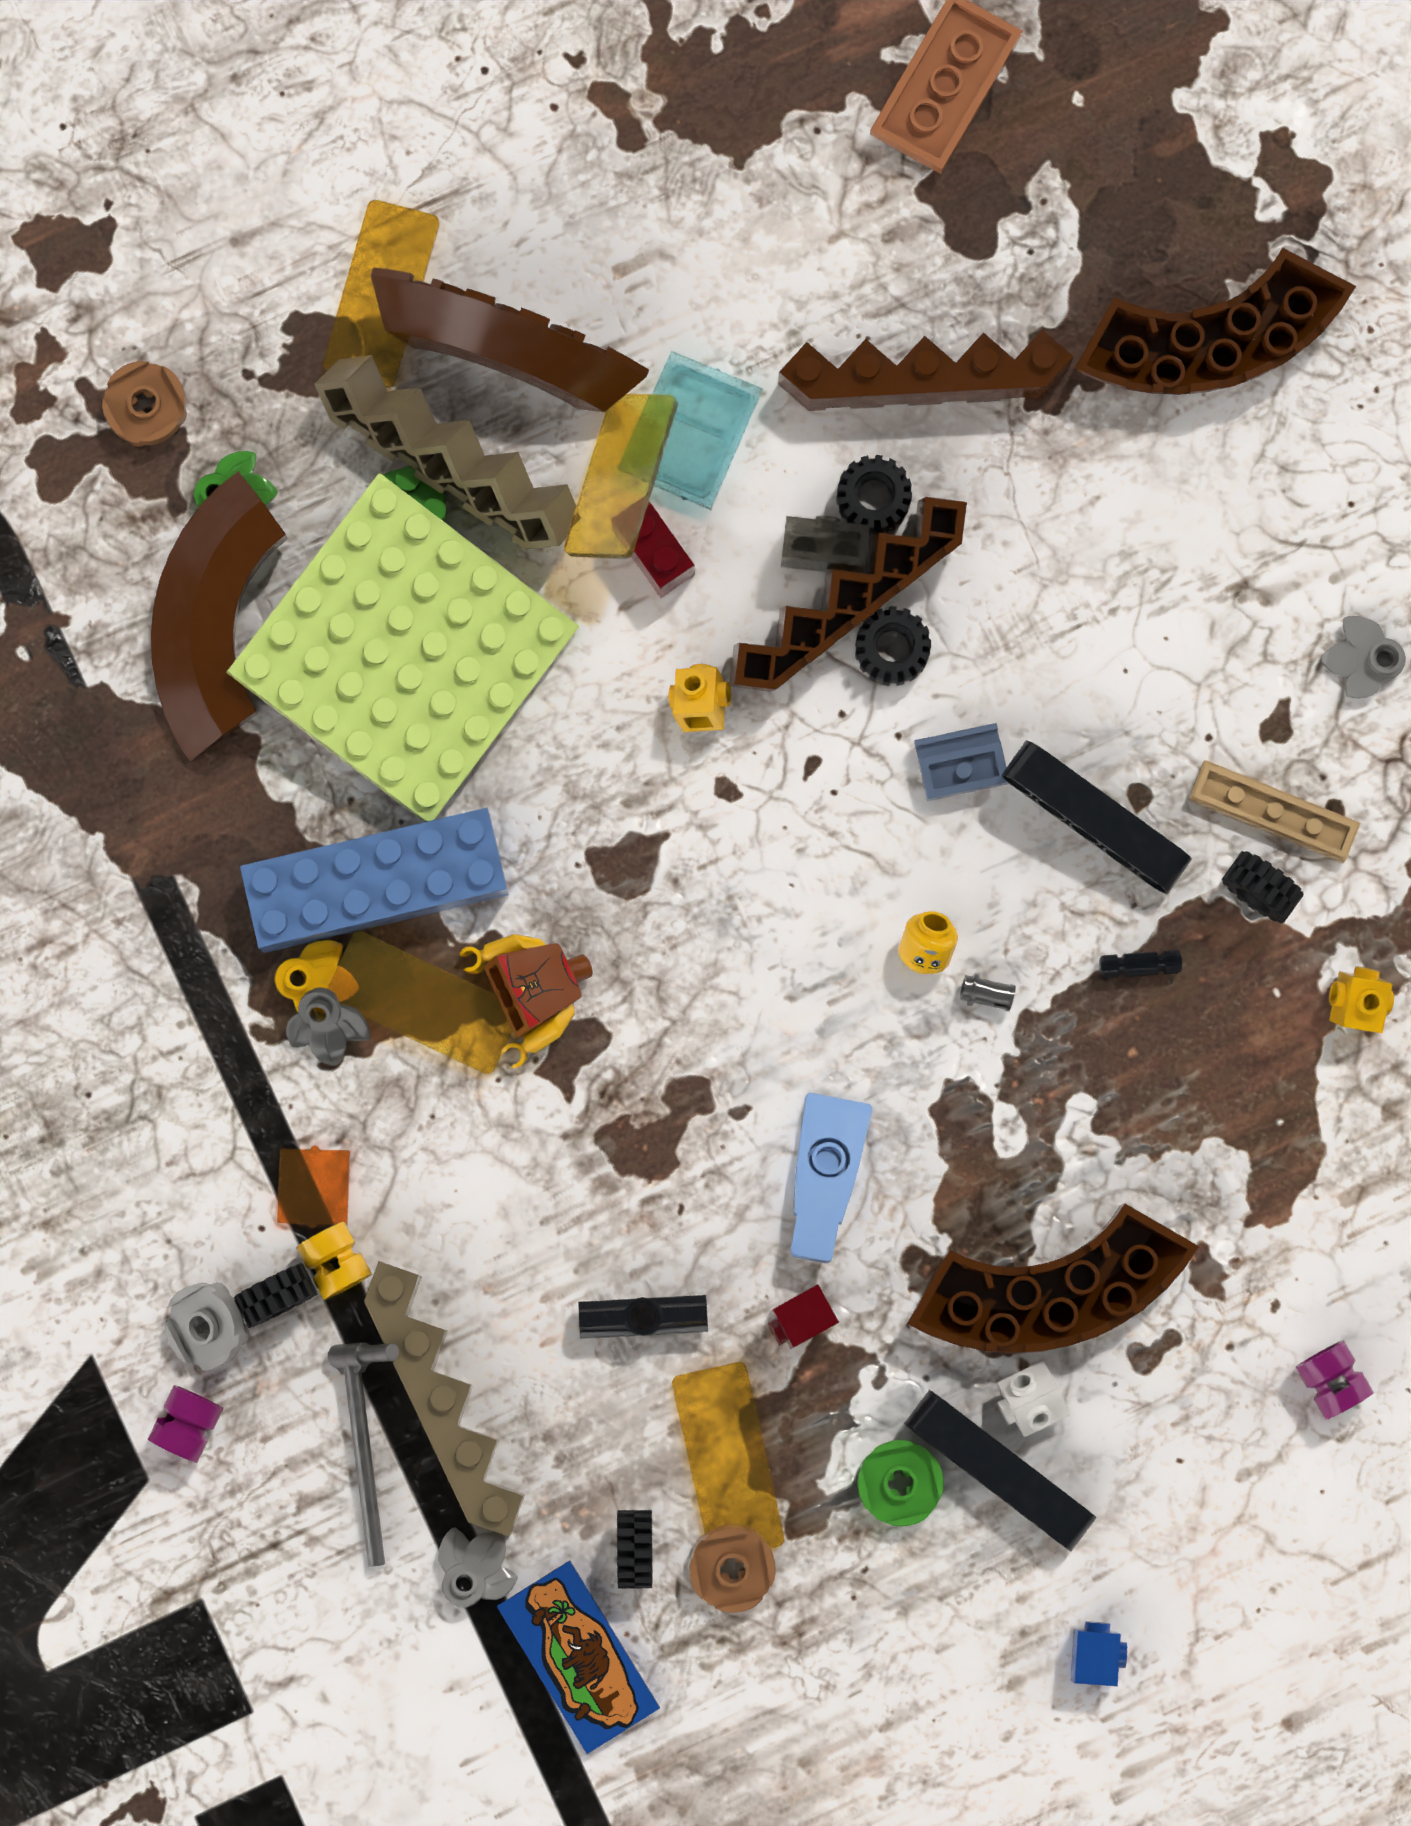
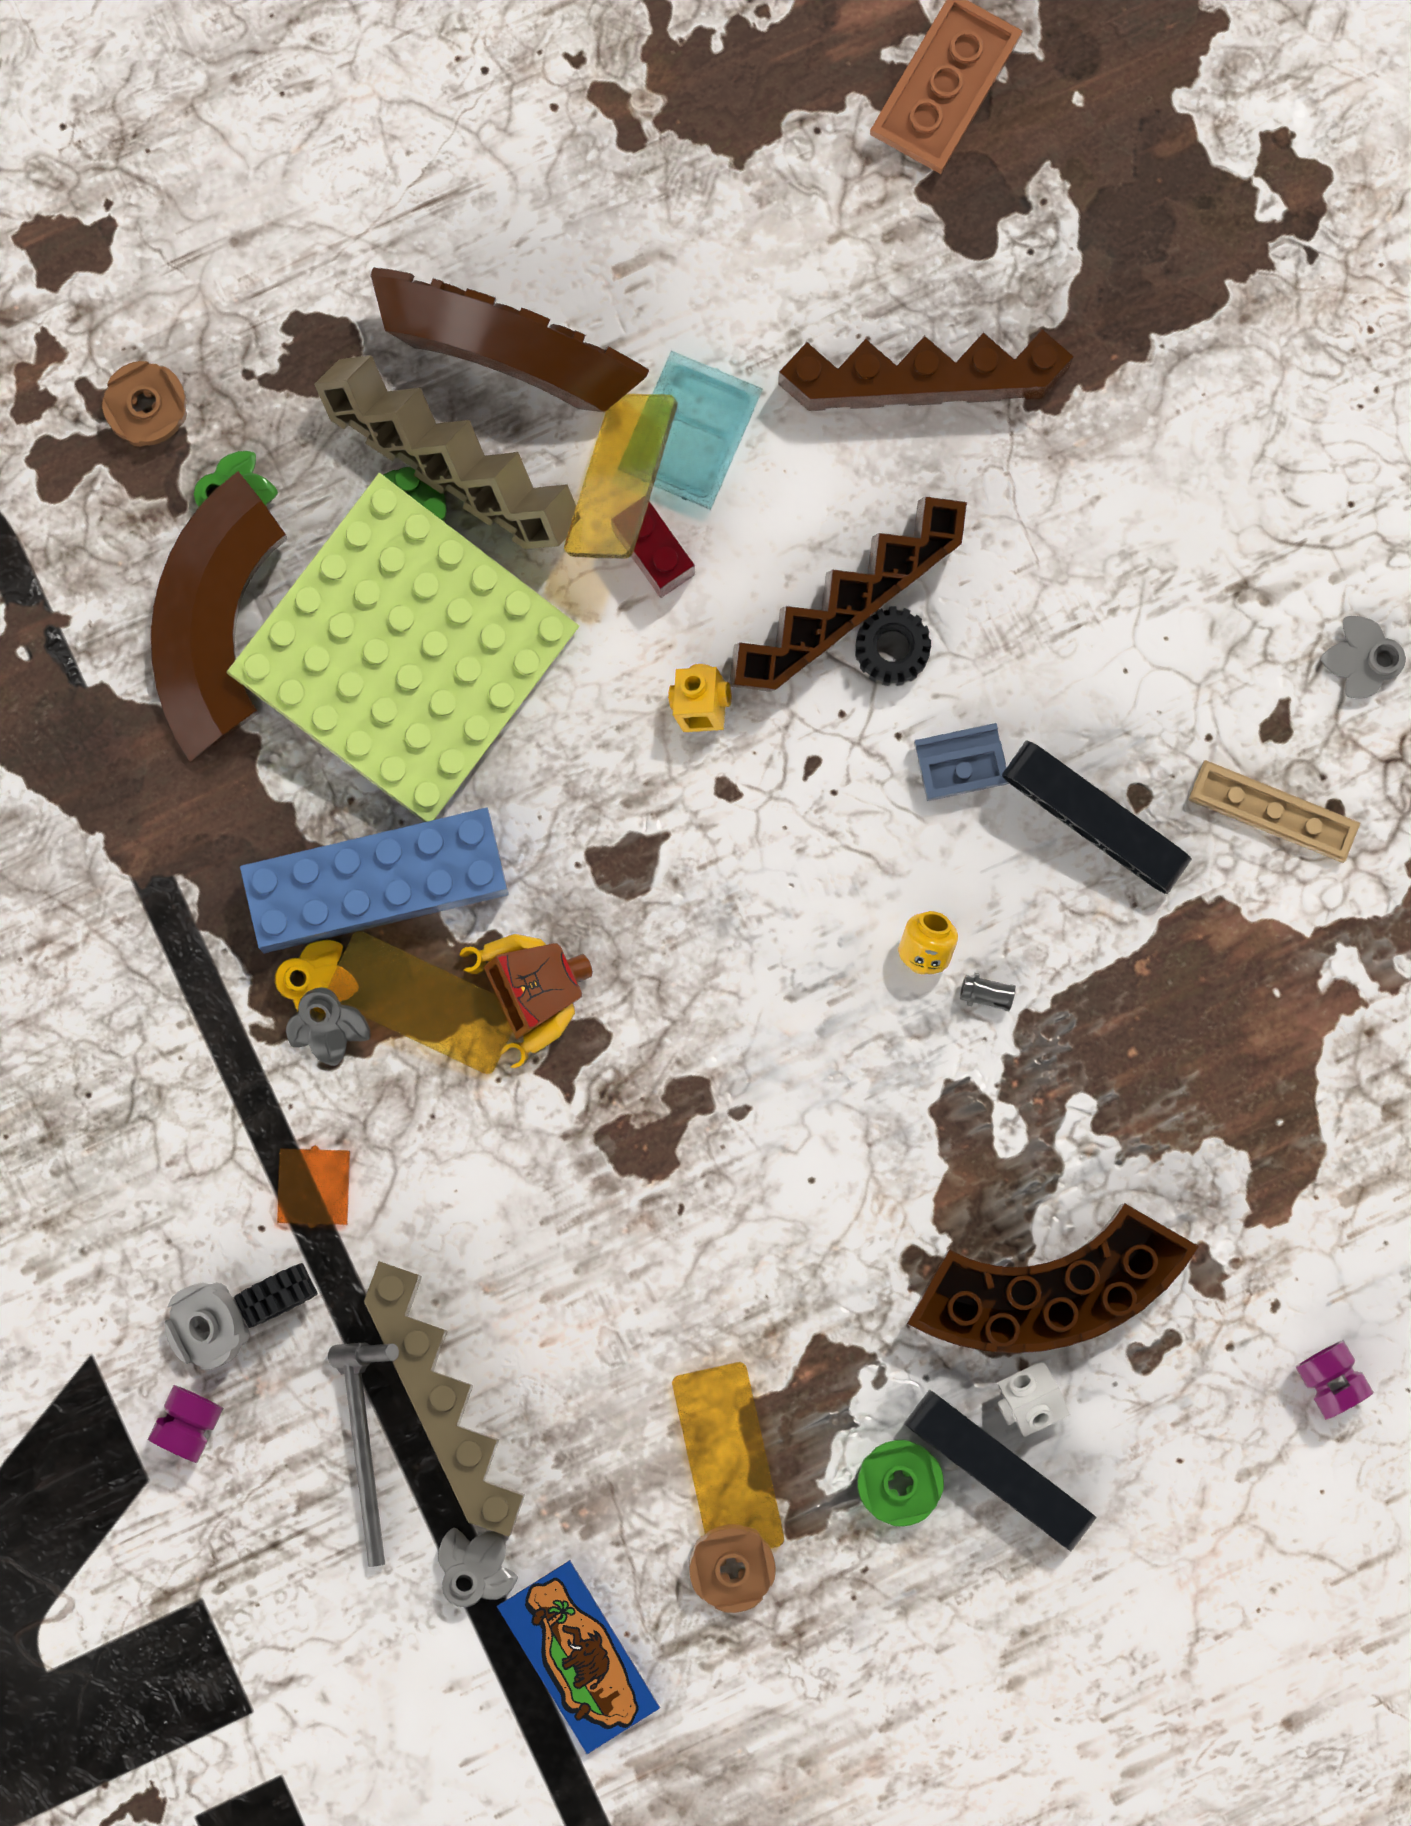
yellow wheel [296,1221,372,1300] -> none
clear yellow piece [323,200,440,388] -> none
black piece [578,1295,708,1339] -> none
black tyre [617,1510,653,1589] -> none
dark red brick [767,1284,839,1349] -> none
clear smoke brick [781,516,870,573] -> none
light blue piece [790,1093,872,1263] -> none
black tyre [836,455,912,535] -> none
blue brick [1070,1621,1127,1687] -> none
reddish brown brick [1075,248,1356,395] -> none
black axle [1099,950,1182,979] -> none
black tyre [1222,851,1304,923] -> none
yellow brick [1329,966,1394,1034] -> none

